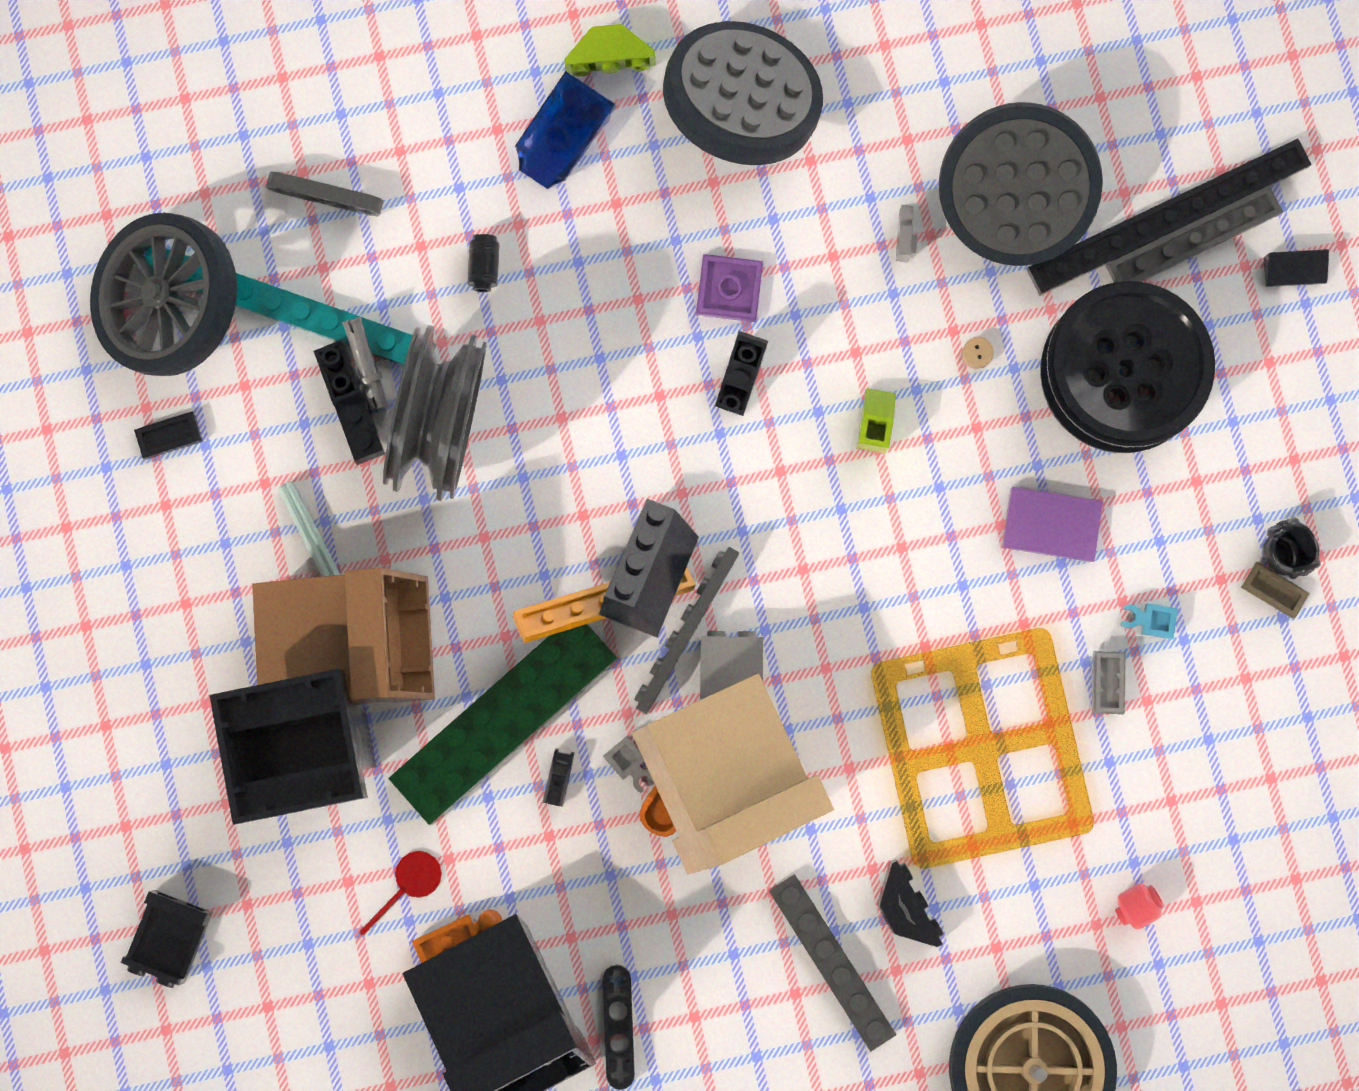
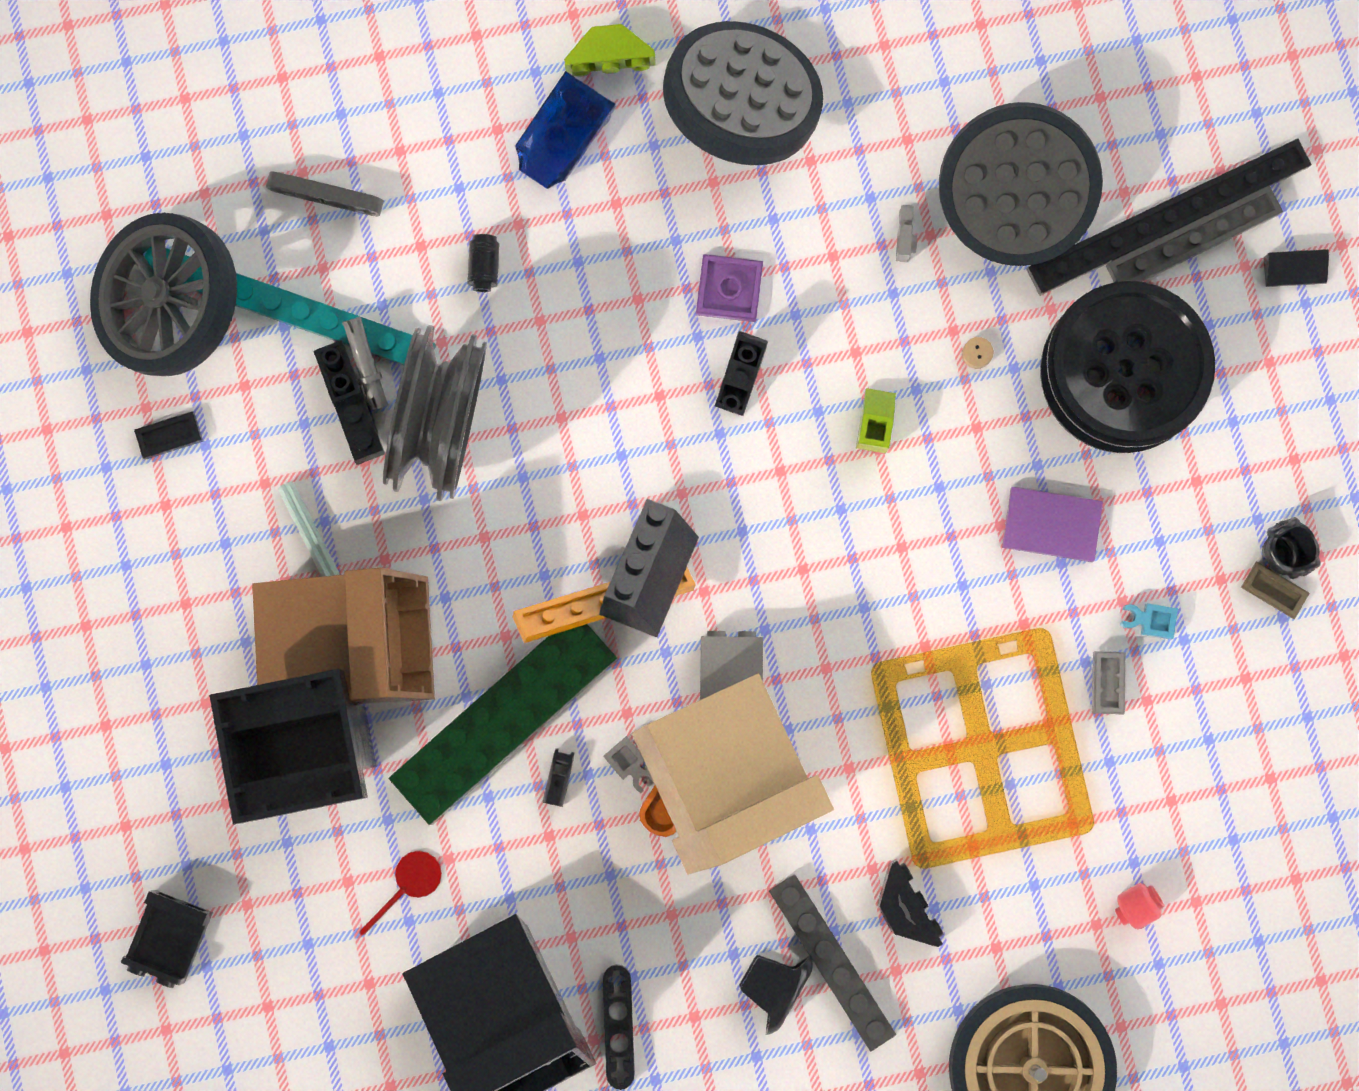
orange plate [412,909,503,963] -> none
dark grey plate [634,547,740,715] -> none
none -> black piece [739,955,813,1035]

